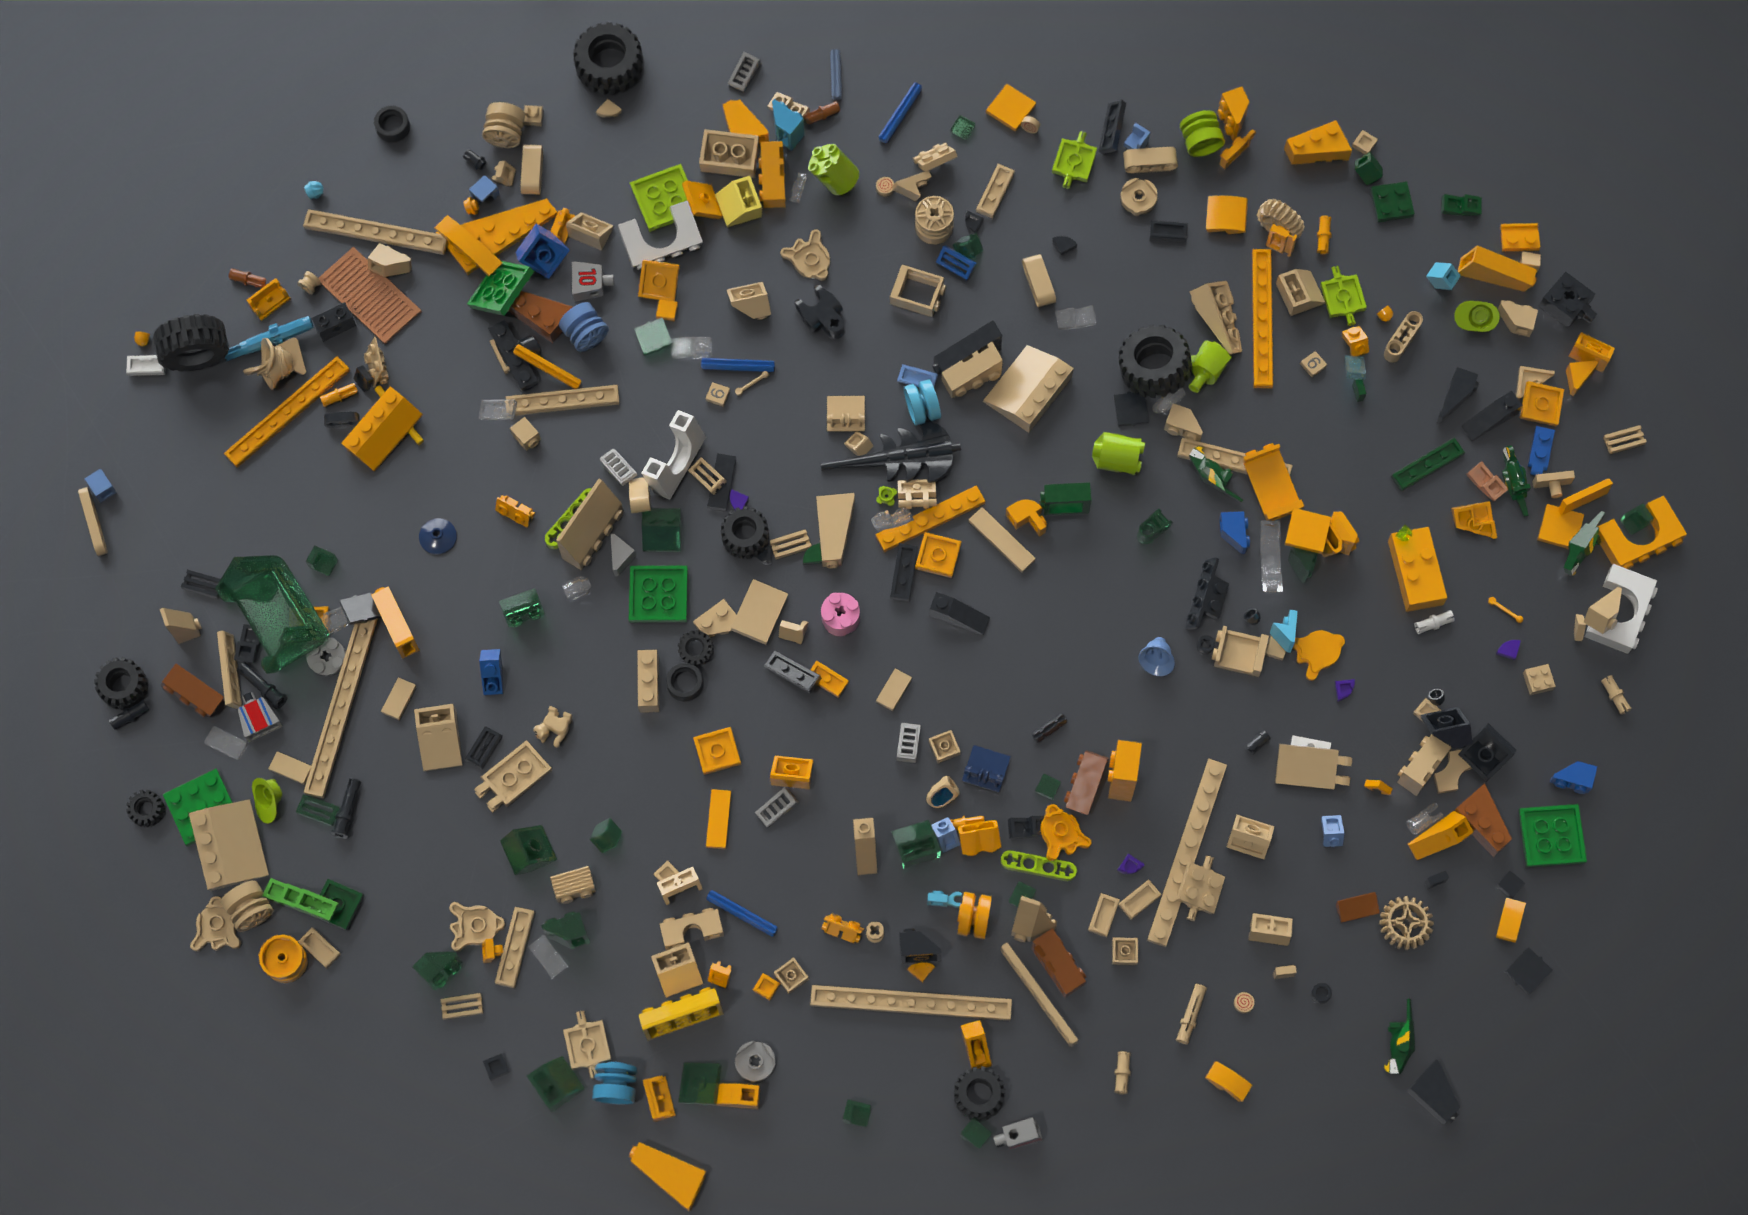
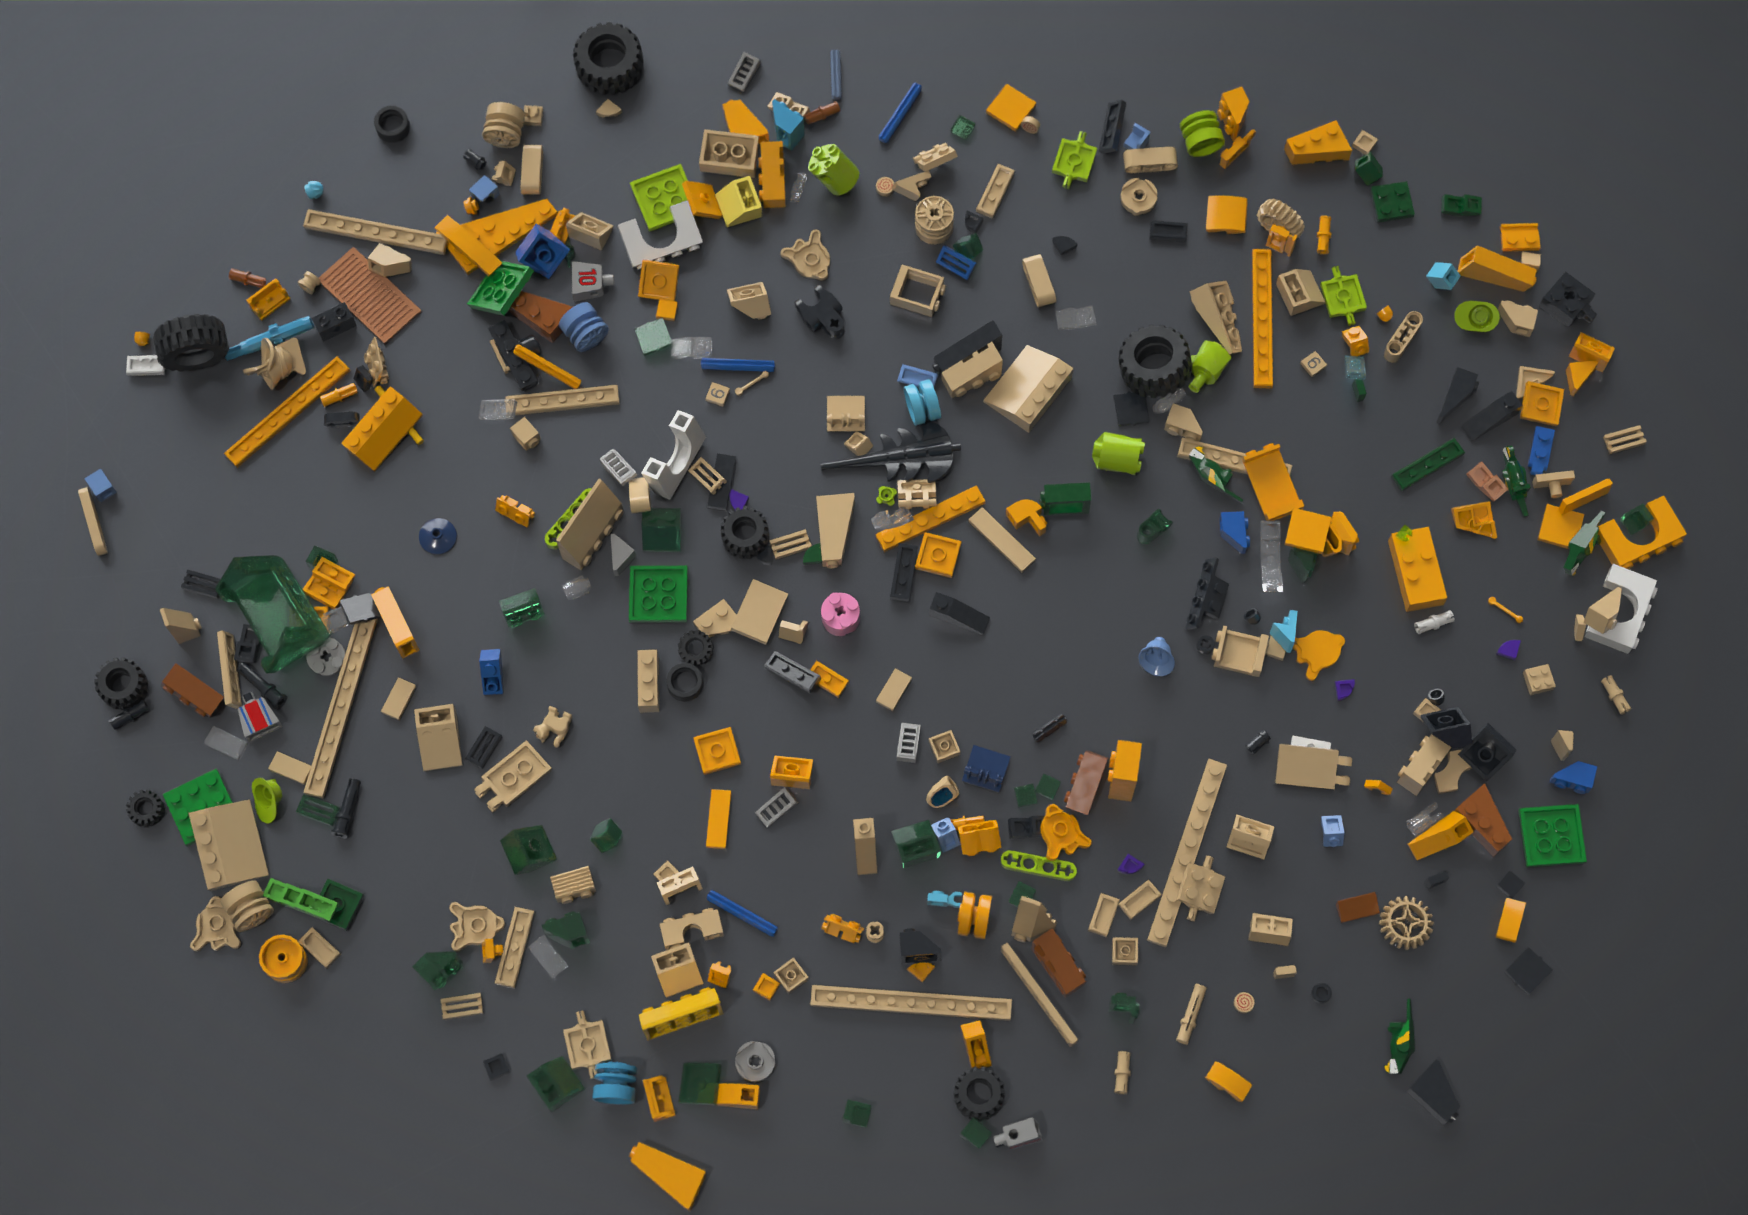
none -> light orange slope [302,557,355,611]
none -> clear green piece [564,240,576,268]
none -> clear green tile [1014,784,1038,808]
none -> clear green bracket [1109,993,1139,1024]
none -> tan slope [1551,730,1574,761]

